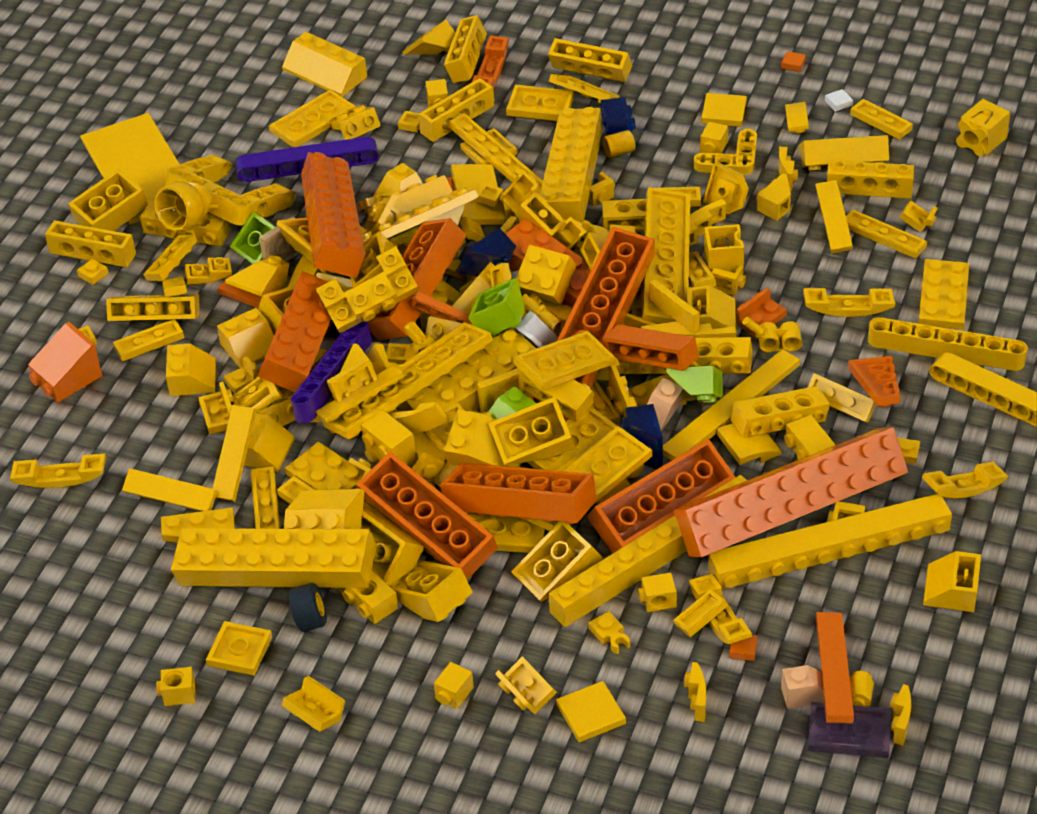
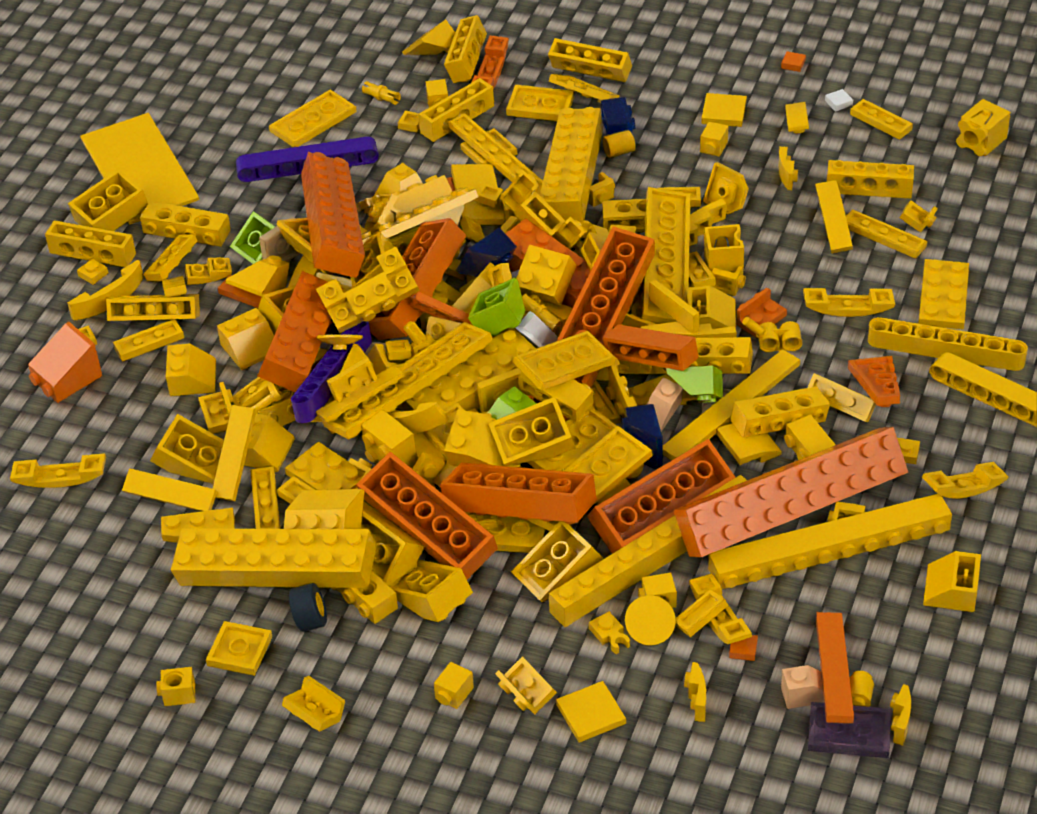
yellow piece [154,154,295,231] -> none
yellow bracket [224,356,259,394] -> none
yellow slope [282,31,367,97] -> none
yellow bracket [330,105,380,140] -> none
yellow beam [694,129,757,175] -> none
yellow slope [756,173,791,221] -> none
yellow slope [799,135,889,171] -> none
none -> yellow slope [67,260,144,321]
none -> yellow slope [150,414,224,484]
none -> yellow dish [317,335,363,350]
none -> yellow pin [362,81,401,105]
none -> yellow plate [385,339,411,361]
none -> yellow piece [625,595,676,646]

